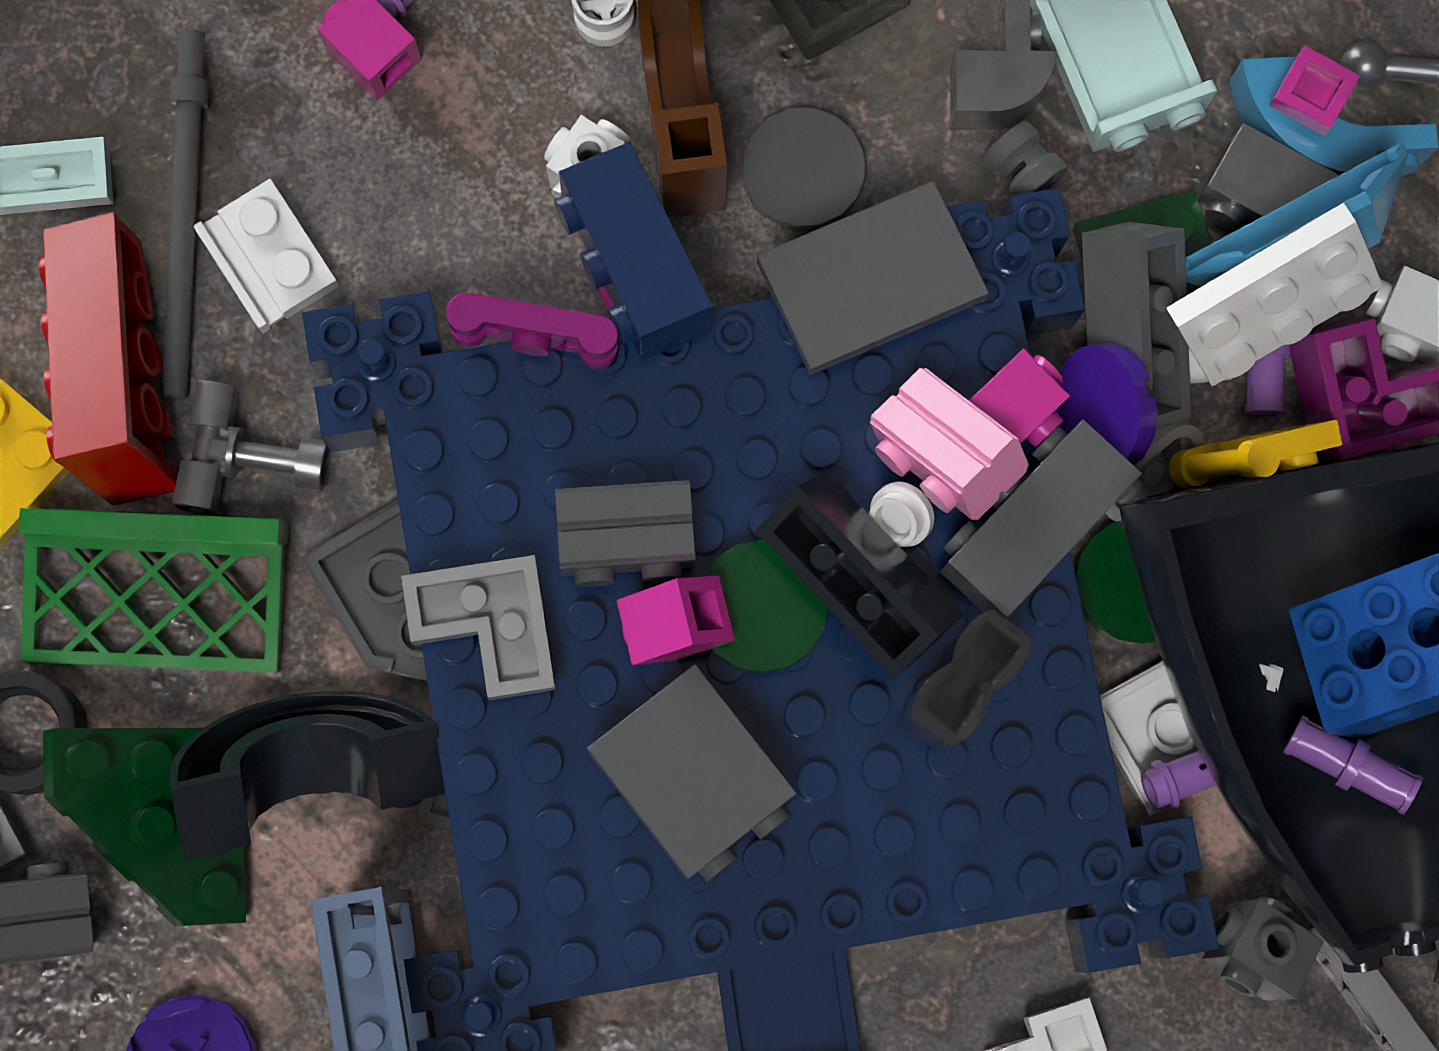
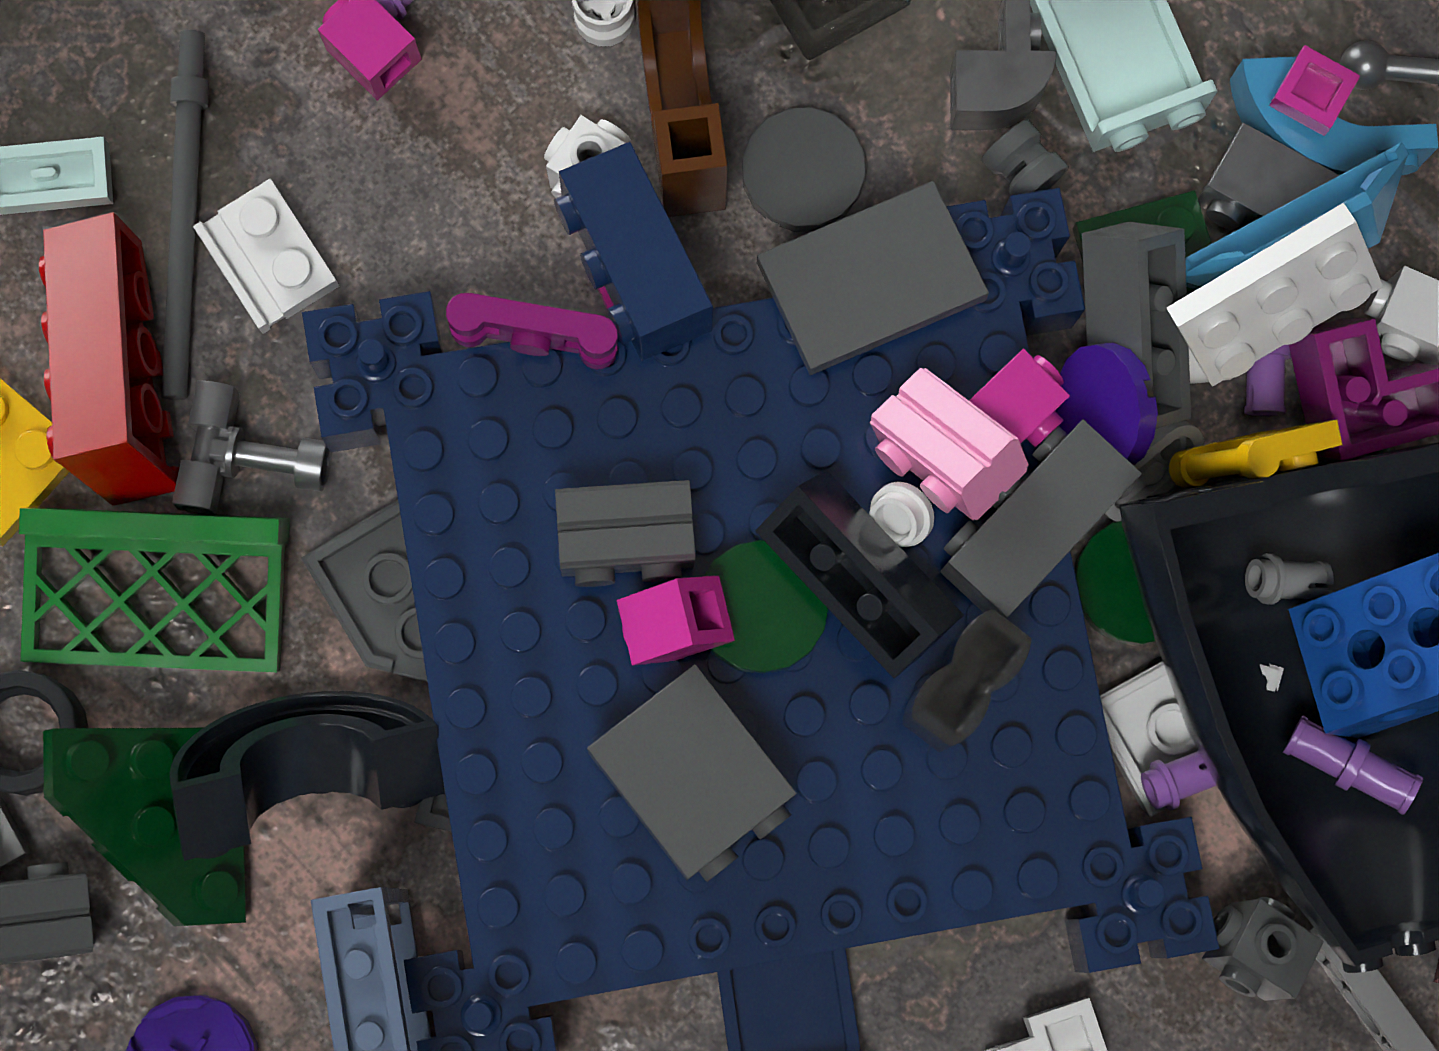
light grey plate [401,555,556,700] -> none
none -> light grey pin [1245,553,1334,605]

